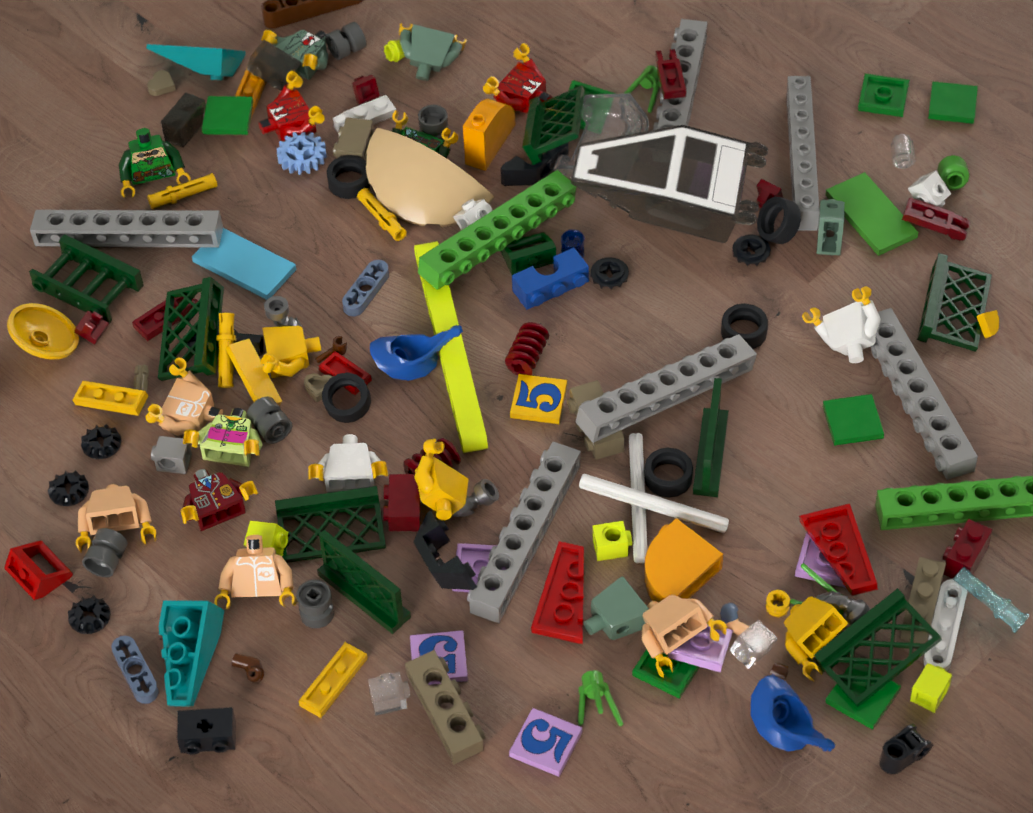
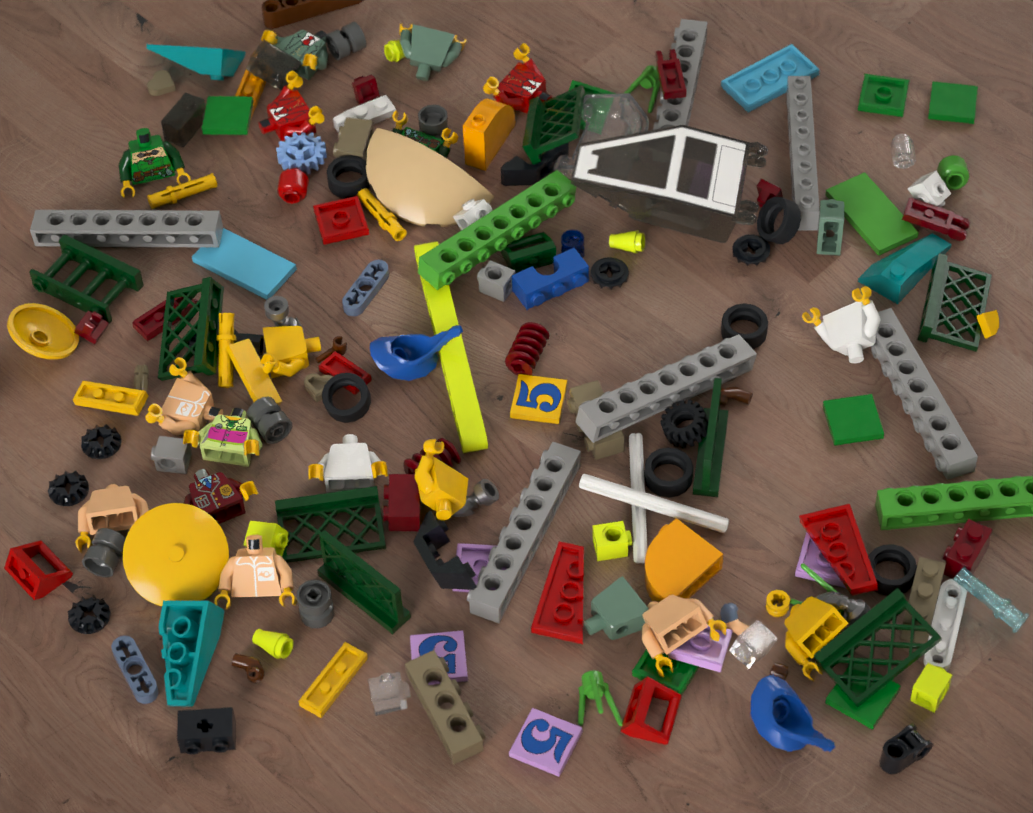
none -> yellow dish [123,503,229,607]
none -> neon yellow cone [252,629,294,659]
none -> red head [277,168,309,204]
none -> red plate [313,196,369,245]
none -> light grey brick [477,260,515,302]
none -> neon yellow cone [609,230,645,254]
none -> red tile [620,676,682,745]
none -> black tyre [660,400,709,448]
none -> reddish brown arm [720,387,753,405]
none -> medium azure tile [721,44,820,113]
none -> teal wedge [858,233,952,304]
none -> black tyre [868,544,917,596]

